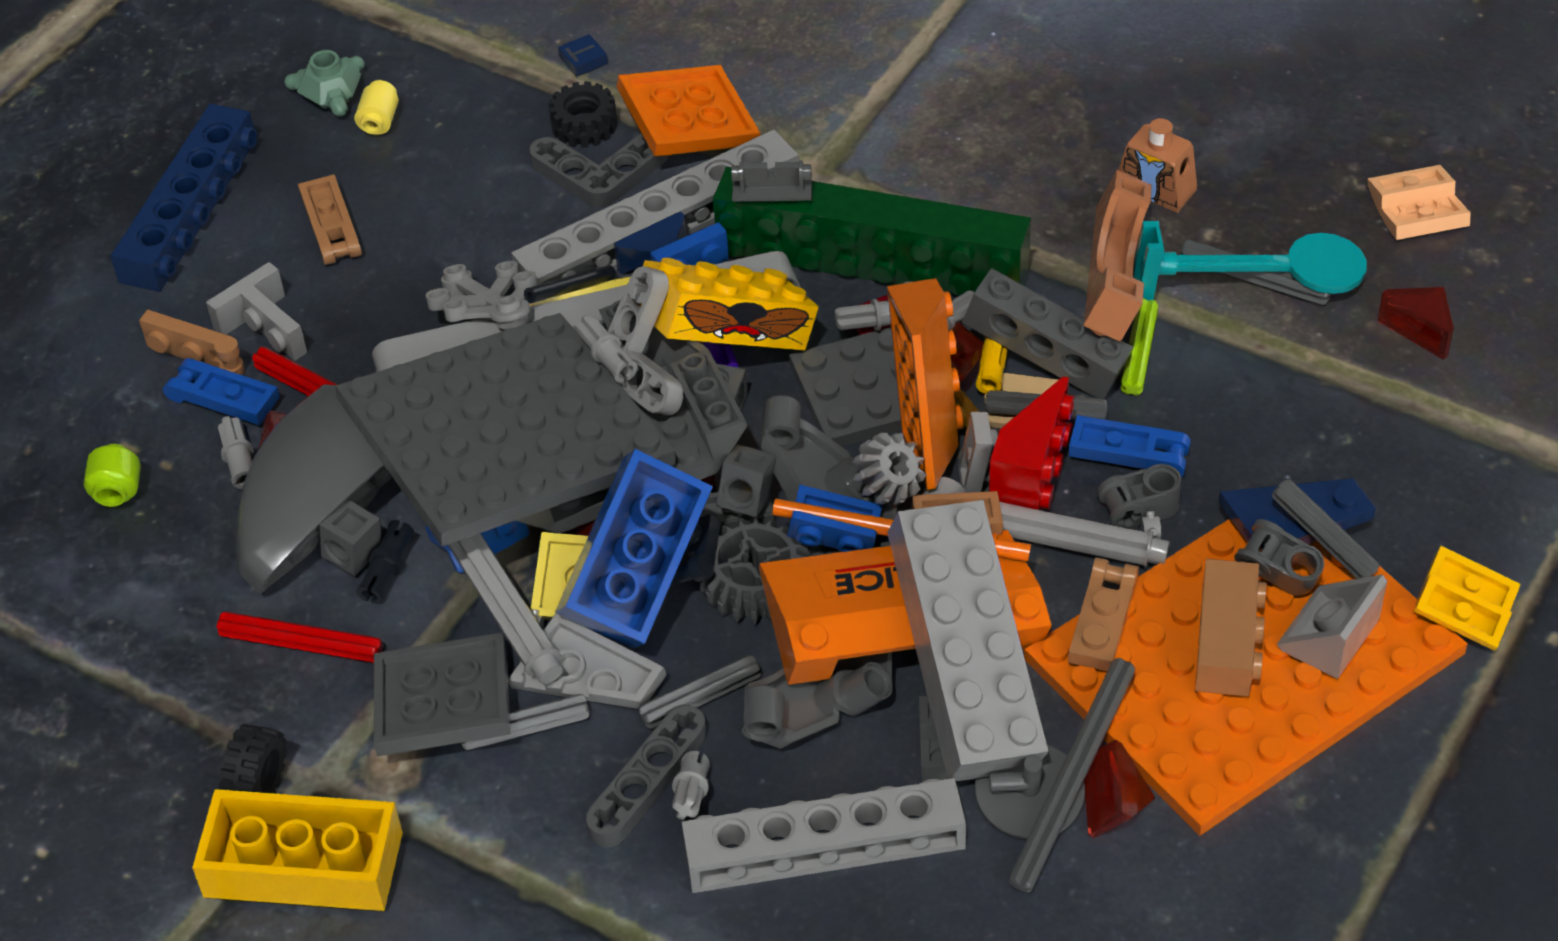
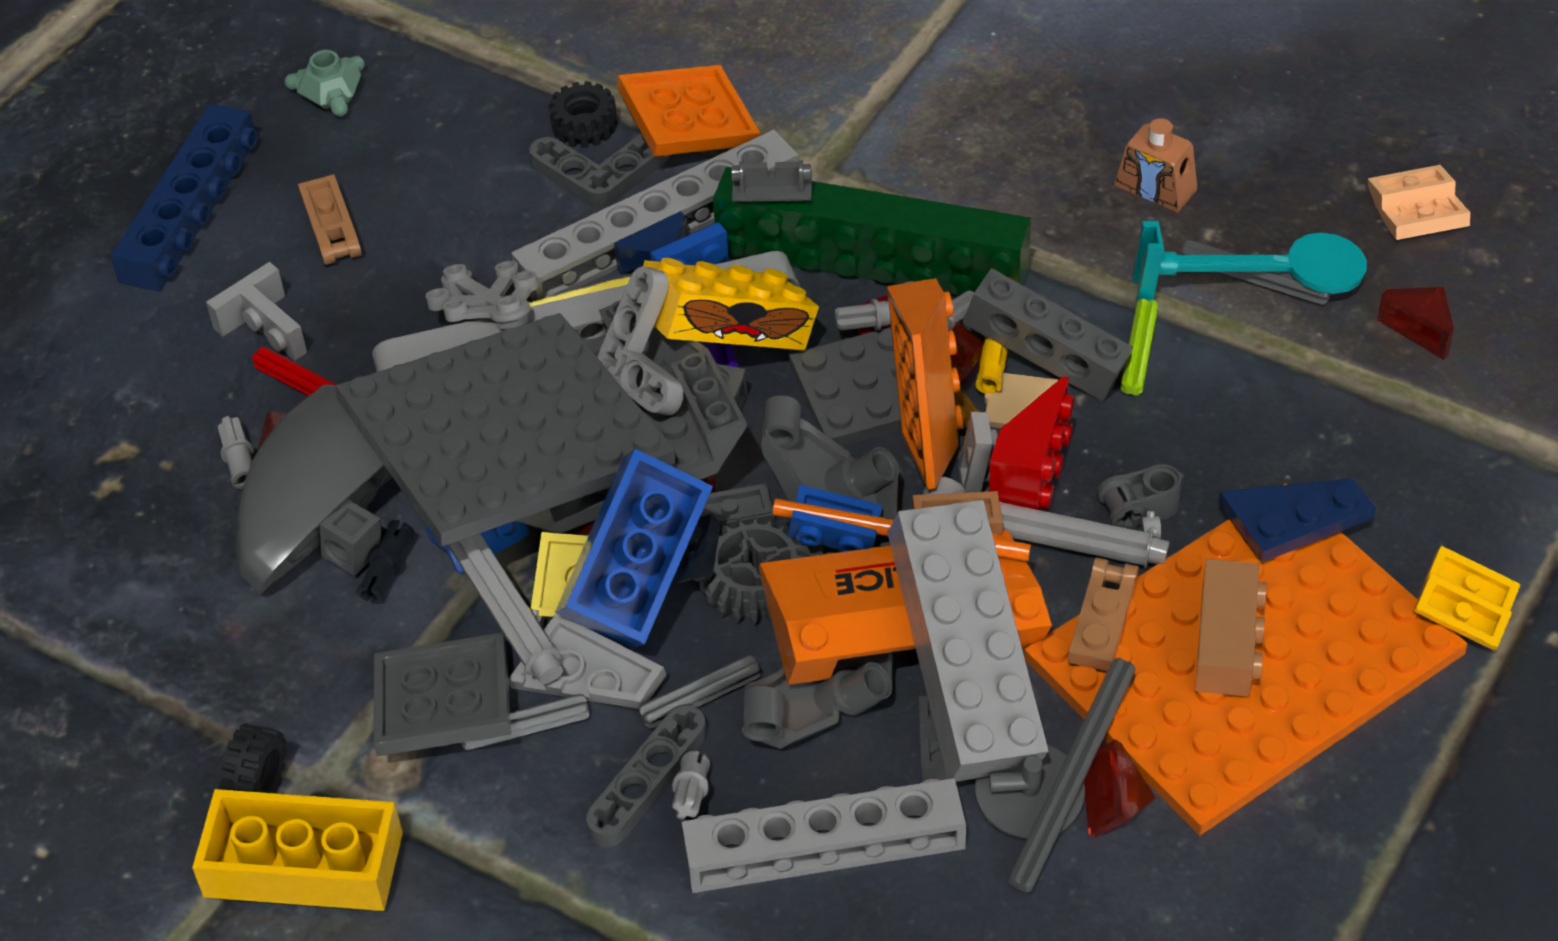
lime head [83,444,141,507] -> none
medium nougat plate [139,309,245,375] -> none
blue plate [163,358,280,425] -> none
red axle [216,611,383,663] -> none
light yellow brick [354,80,399,135] -> none
black piece [524,265,616,303] -> none
dark blue tile [558,34,608,77] -> none
light grey axle [575,315,638,383] -> none
dark grey brick [716,444,776,517] -> none
light grey gear [852,432,927,505] -> none
dark grey axle [985,390,1108,420] -> none
blue plate [1069,415,1191,477] -> none
nougat arch [1083,170,1152,342] -> none
dark grey piece [1234,519,1324,596] -> none
dark grey axle [1272,479,1380,579] -> none
light grey slope [1277,575,1387,679] -> none

